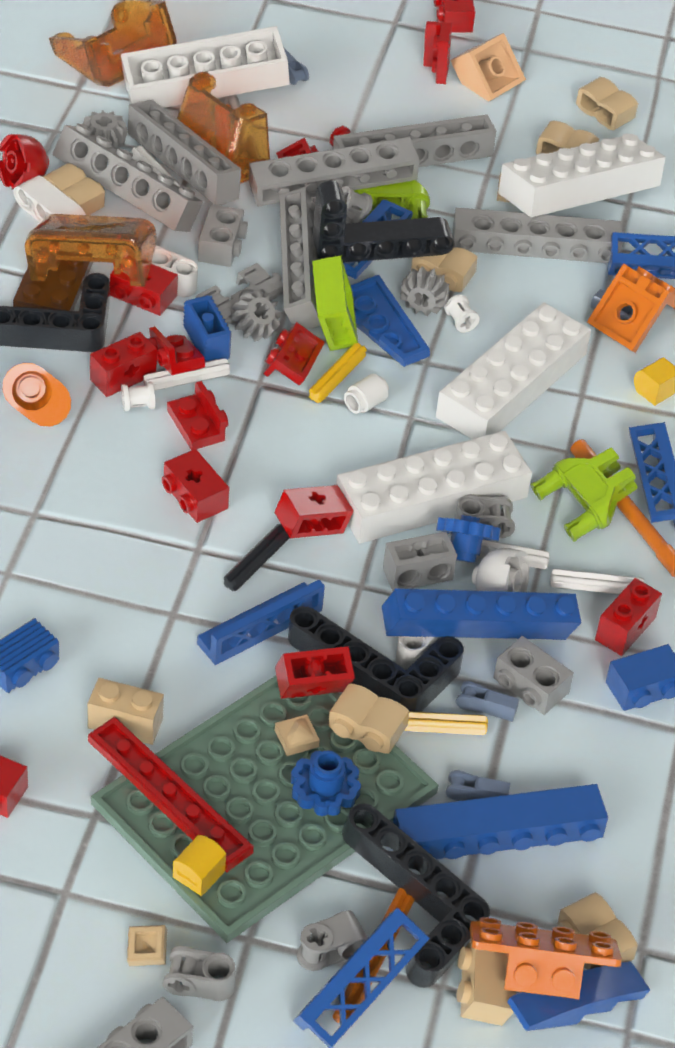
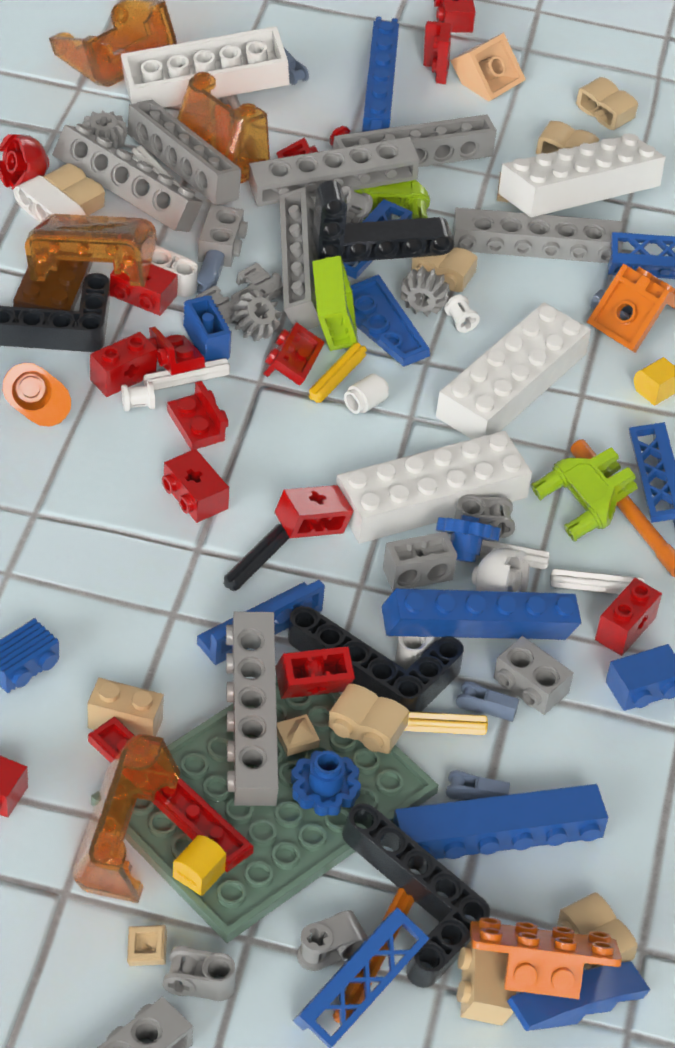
none -> clear orange windscreen [73,734,181,903]
none -> sand blue bar [197,250,224,294]
none -> light grey brick [226,612,278,806]
none -> blue hinge [362,16,399,132]

